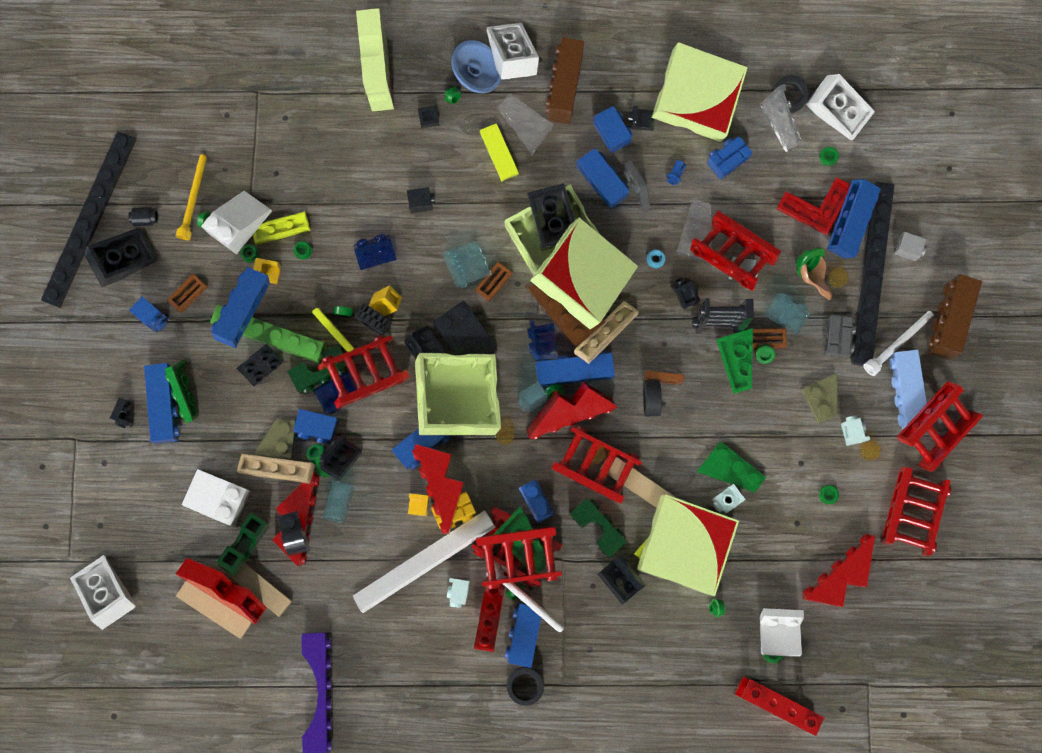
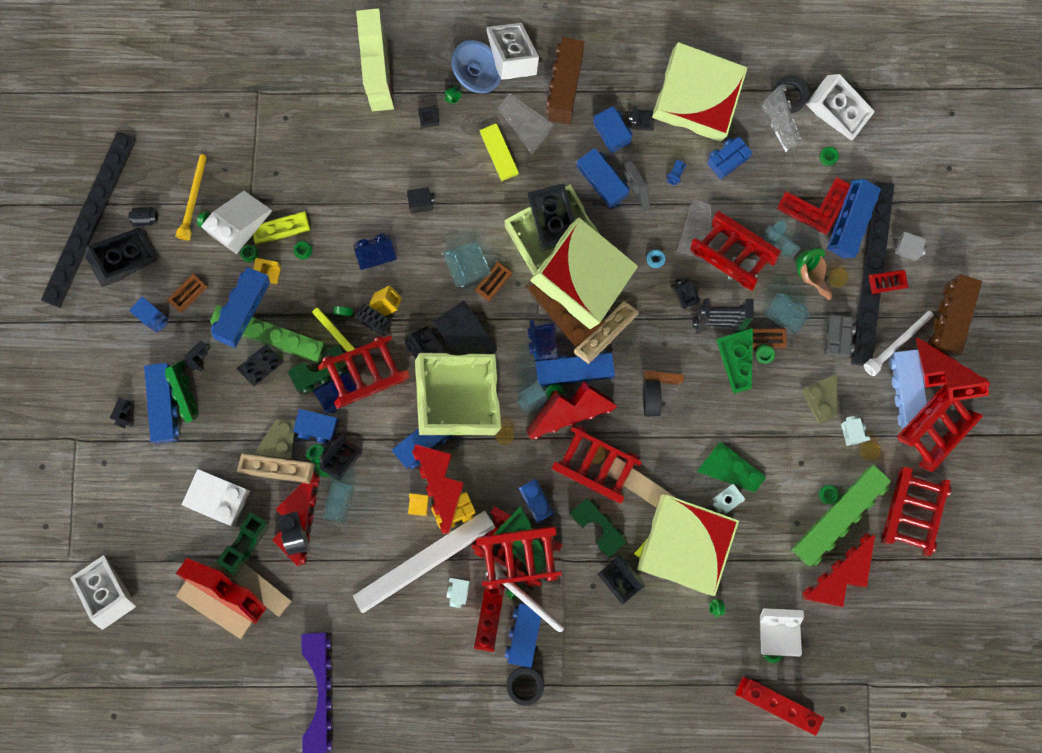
none -> black bracket [184,340,210,372]
none -> clear light blue hinge [762,220,800,259]
none -> bright green brick [790,465,891,566]
none -> red slope [869,269,909,294]
none -> red slope [916,338,990,401]

